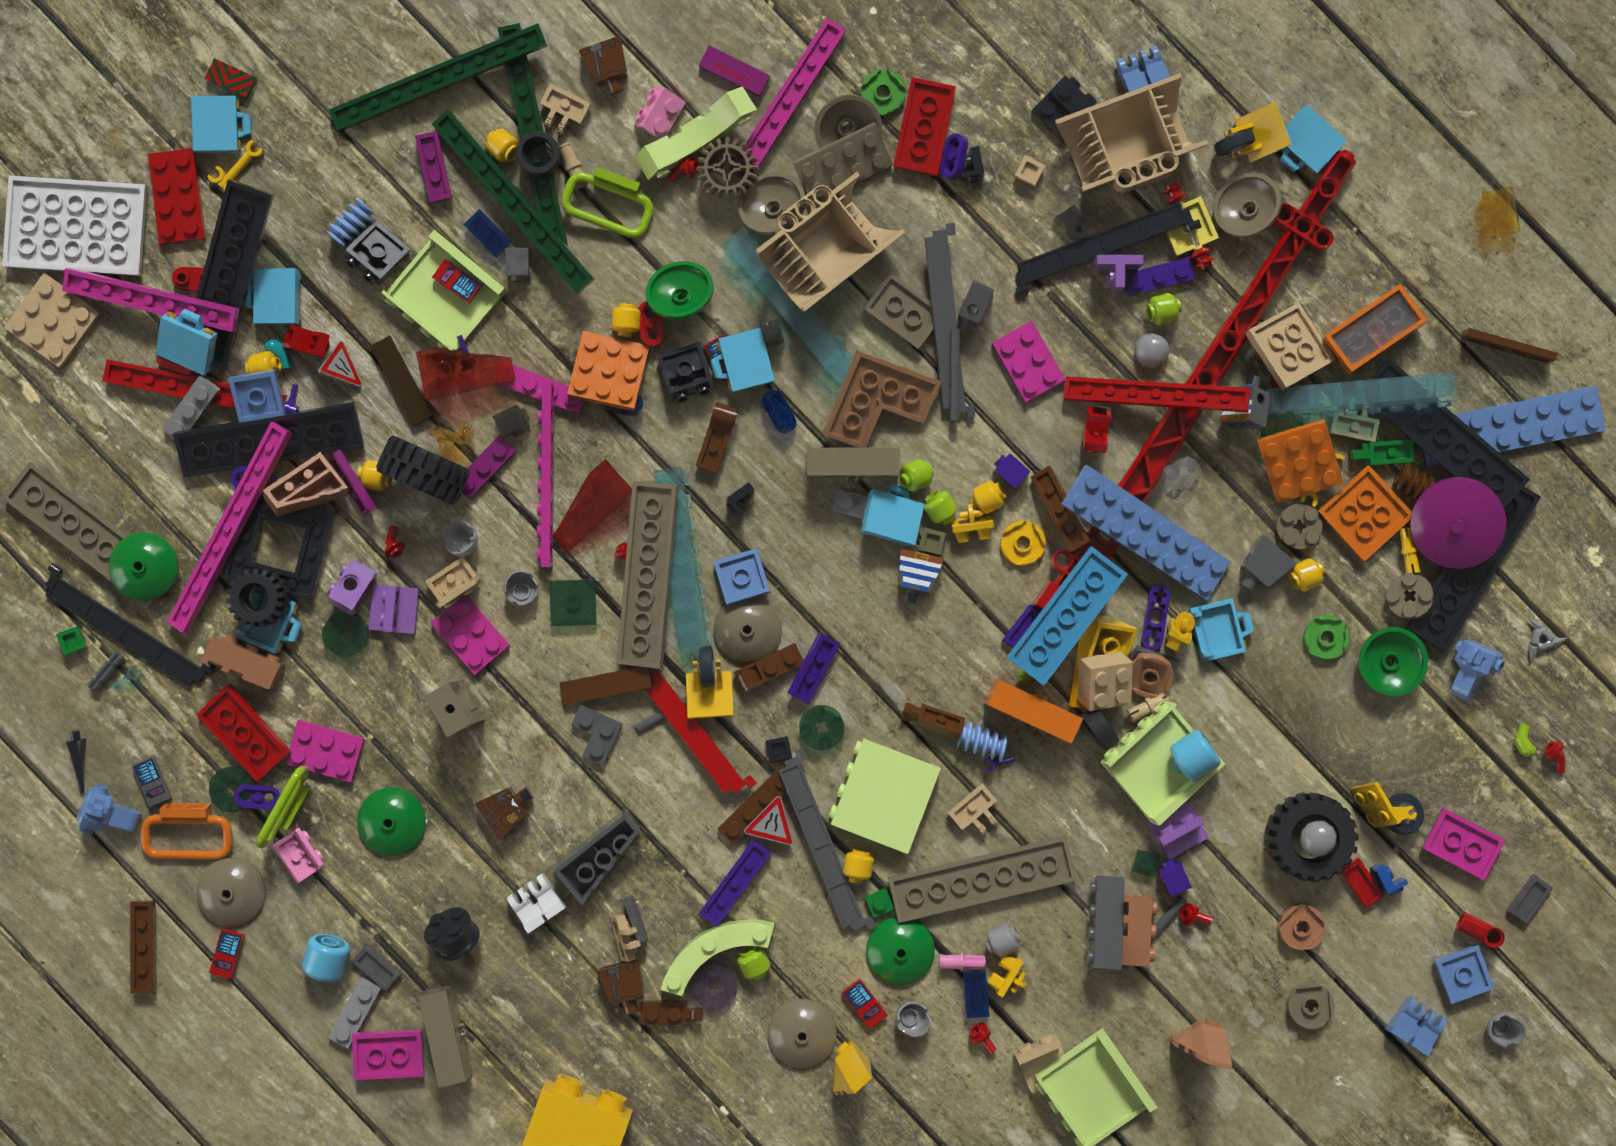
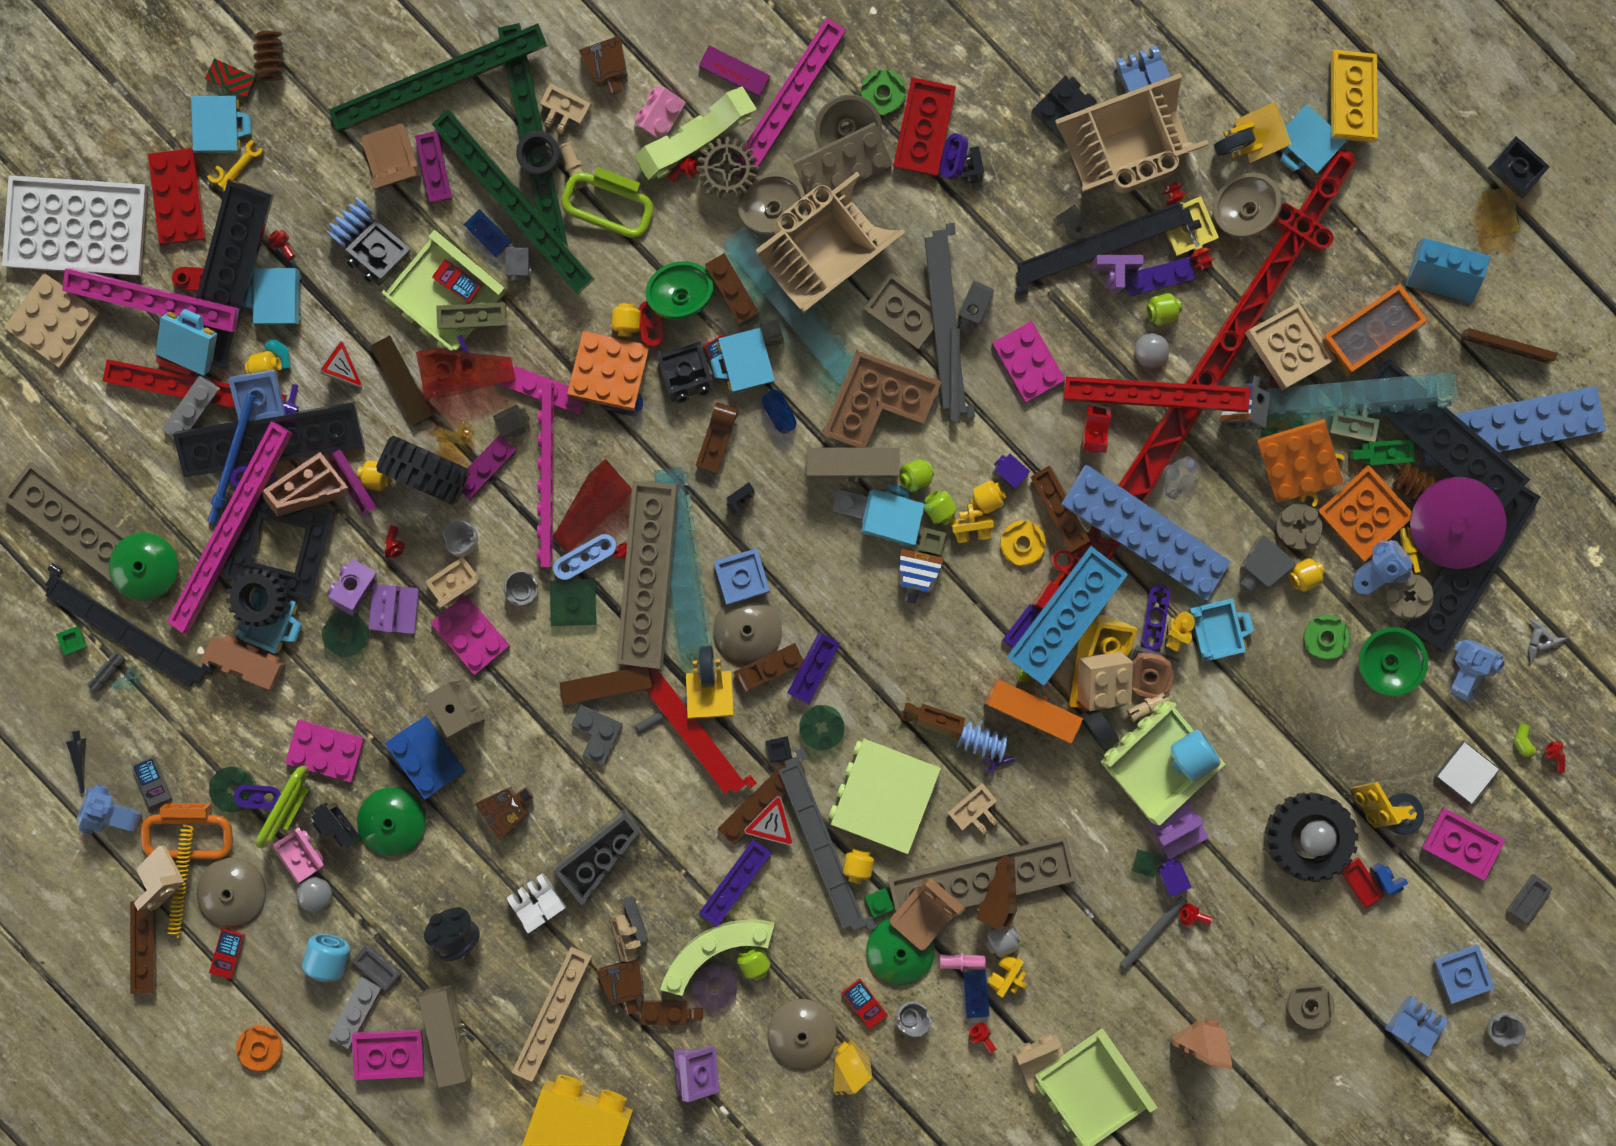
red plate [196,683,291,782] -> none
red brick [282,325,330,358] -> none
yellow head [485,129,519,163] -> none
tan plate [1014,155,1045,187] -> none
dark grey wedge [1087,875,1125,974] -> none
nougat wedge [1122,895,1157,967] -> none
nougat plate [1277,903,1325,950] -> none
red piece [1456,911,1505,948] -> none
none -> tan bracket [134,845,184,911]
none -> yellow piece [167,825,194,938]
none -> blue bar [208,394,256,524]
none -> orange tile [236,1024,283,1072]
none -> reddish brown piece [253,30,284,81]
none -> red plate [268,230,296,261]
none -> light grey hair [296,876,332,912]
none -> black plate [311,802,362,849]
none -> medium nougat piece [361,124,421,189]
none -> blue slope [385,715,466,799]
none -> olive plate [436,303,507,330]
none -> tan plate [511,946,592,1082]
none -> light blue plate [553,534,617,580]
none -> medium lavender bracket [673,1046,720,1102]
none -> reddish brown brick [705,253,759,327]
none -> medium nougat piece [889,878,965,950]
none -> reddish brown slope [976,855,1017,932]
none -> yellow tile [1331,50,1378,142]
none -> medium blue piece [1353,540,1412,594]
none -> dark azure slope [1405,238,1490,304]
none -> white tile [1434,740,1500,805]
none -> black plate [1488,136,1550,199]

